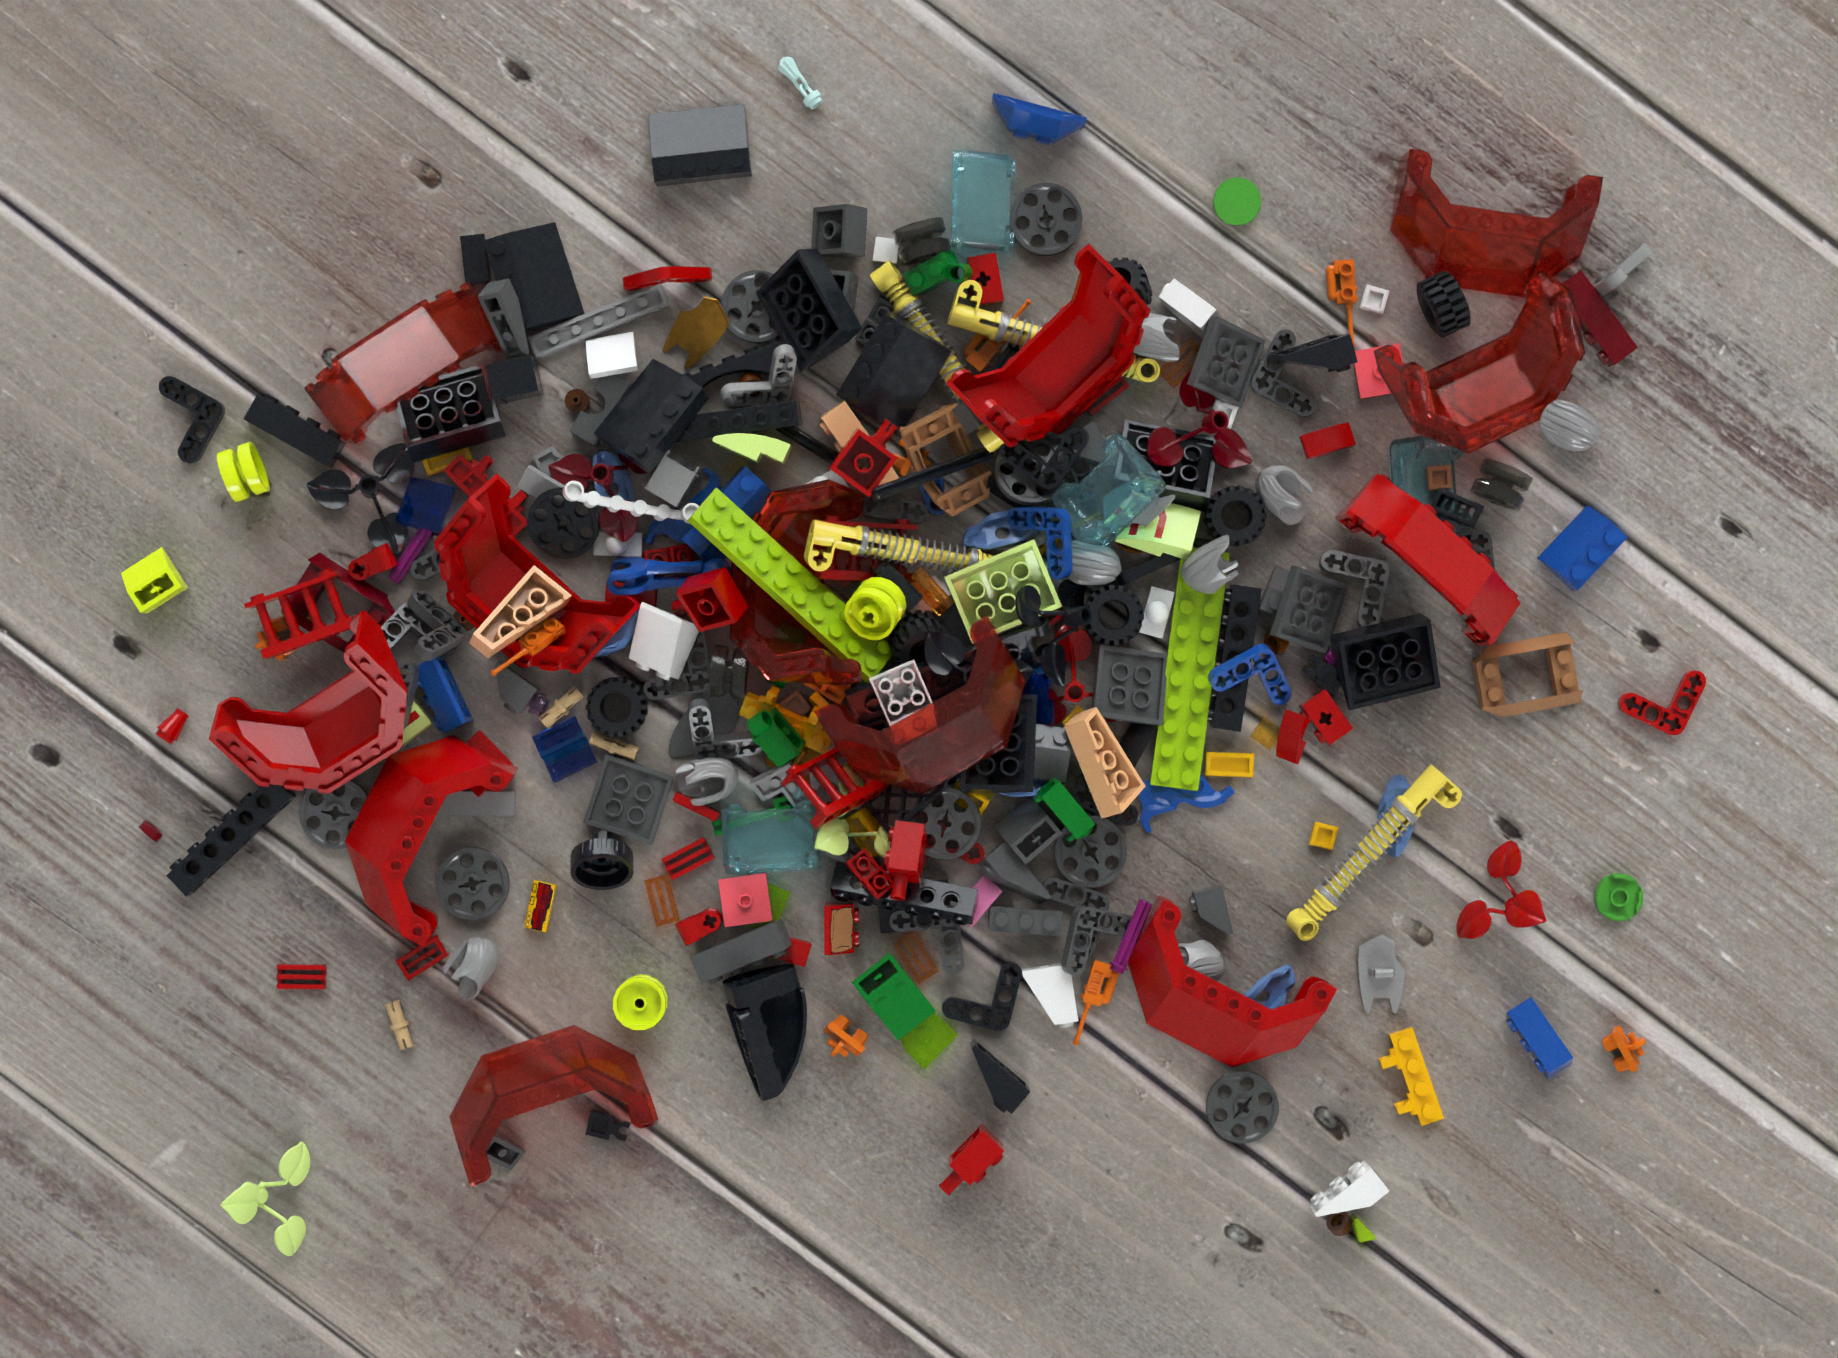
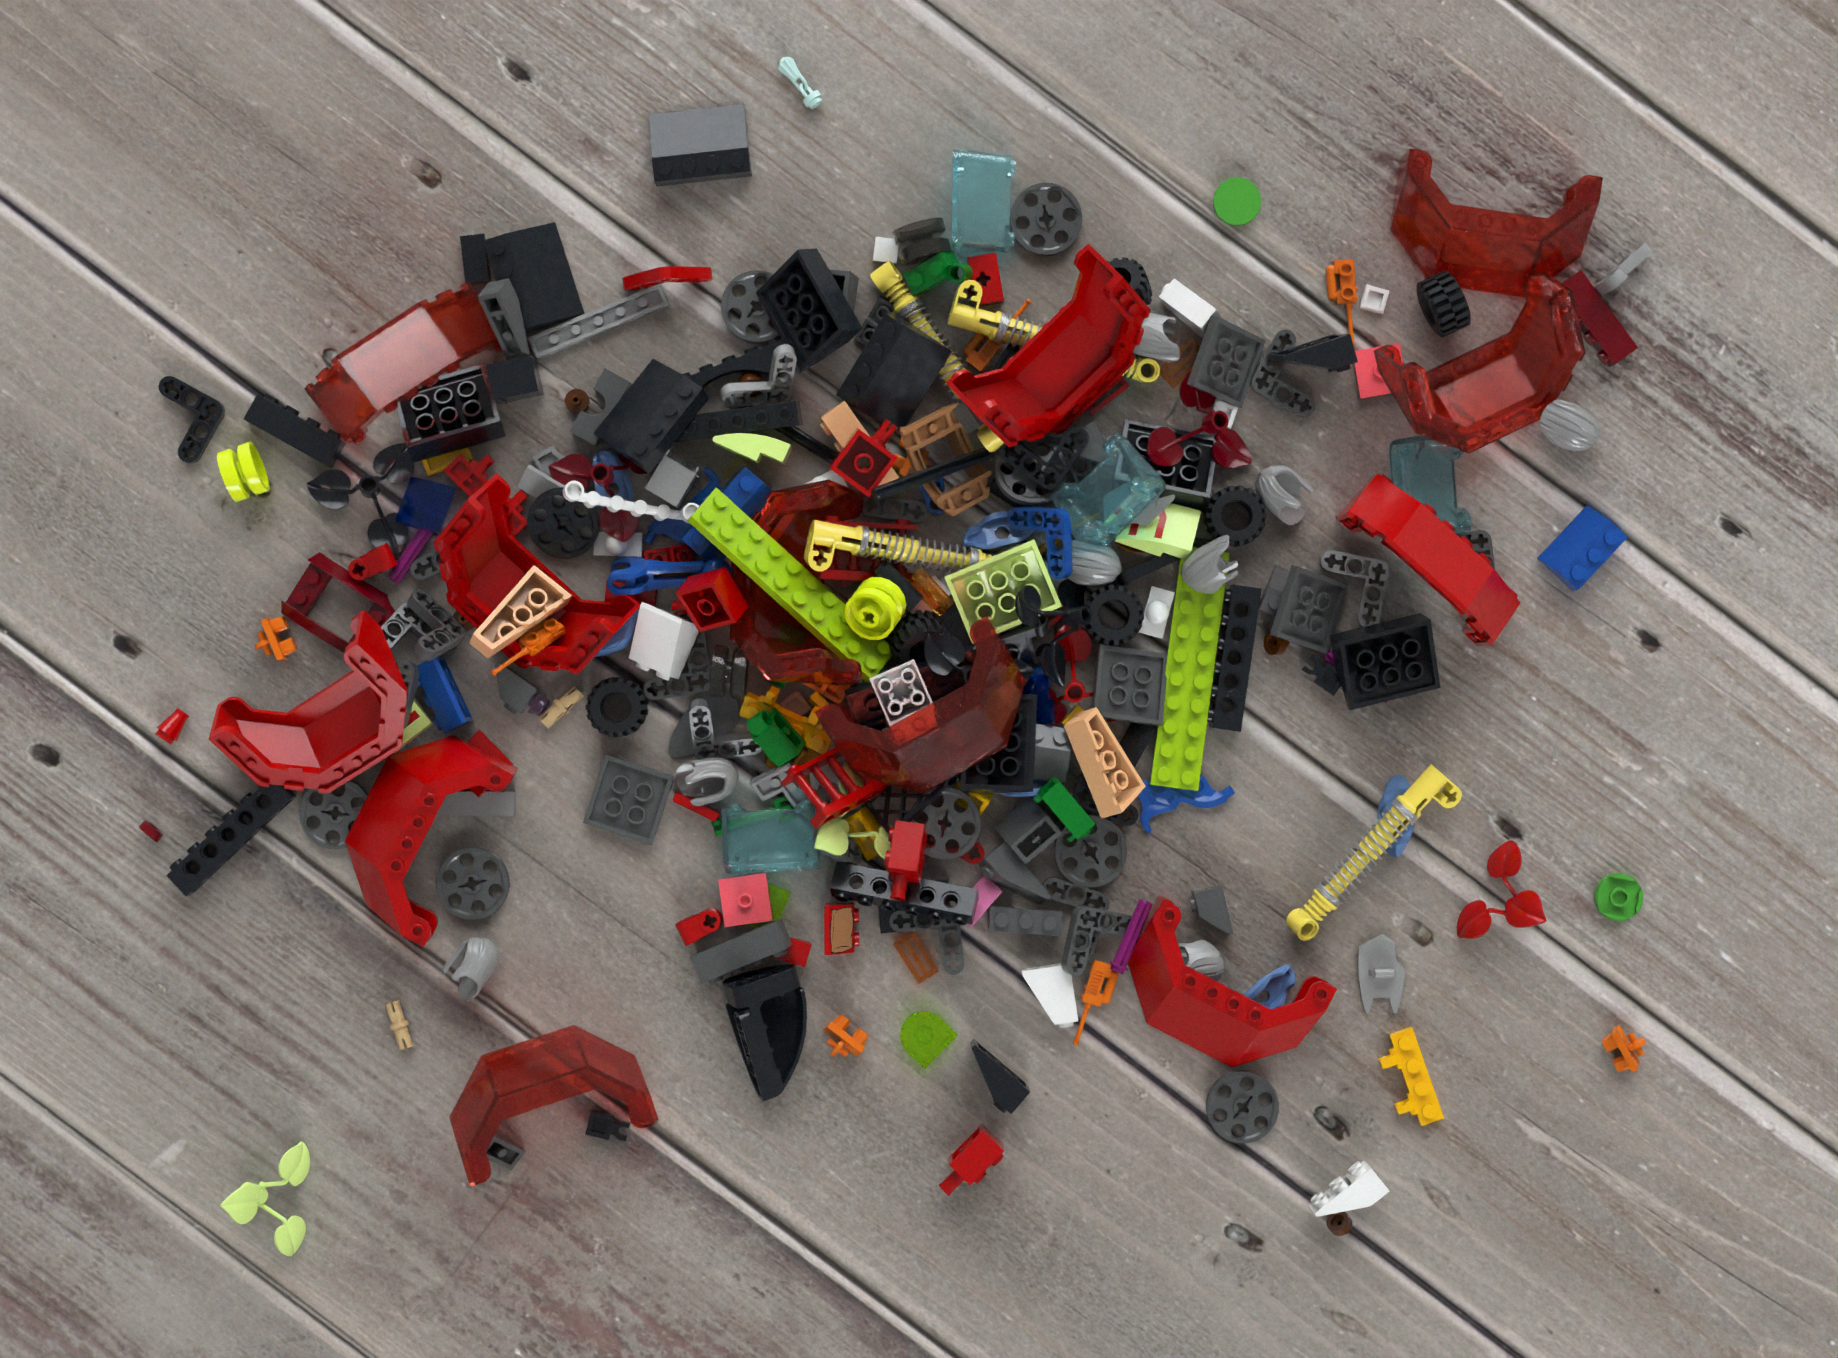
neon yellow slope [121,547,188,614] -> none
red fence [244,568,353,659] -> none
red tile [276,964,327,989] -> none
red tile [396,935,450,981] -> none
slope [524,880,557,933] -> none
clear blue slope [532,716,598,783] -> none
black piece [570,831,634,890] -> none
white slope [586,332,638,379] -> none
tan pin [589,730,639,761] -> none
neon yellow wheel [613,974,668,1030] -> none
clear orange tile [644,874,680,927] -> none
red tile [661,837,715,880] -> none
pearl gold shield [663,296,730,369] -> none
dark grey slope [812,204,867,258] -> none
red slope [845,848,893,900] -> none
green slope [852,952,936,1041] -> none
black beam [942,961,1022,1030] -> none
blue wedge [992,93,1087,145] -> none
yellow tile [1205,751,1254,777] -> none
blue beam [1208,644,1292,705] -> none
clear yellow tile [1250,717,1280,750] -> none
red slope [1276,709,1310,764] -> none
red slope [1299,422,1356,459] -> none
red brick [1299,689,1353,745] -> none
yellow tile [1309,821,1339,851] -> none
lime slope [1350,1214,1377,1243] -> none
medium nougat tile [1425,465,1452,491] -> none
black slope [1431,487,1484,529] -> none
clear smoke wheel [1470,458,1533,511] -> none
medium nougat wedge [1471,632,1584,717] -> none
blue wedge [1506,997,1573,1080] -> none
red beam [1618,670,1706,735] -> none

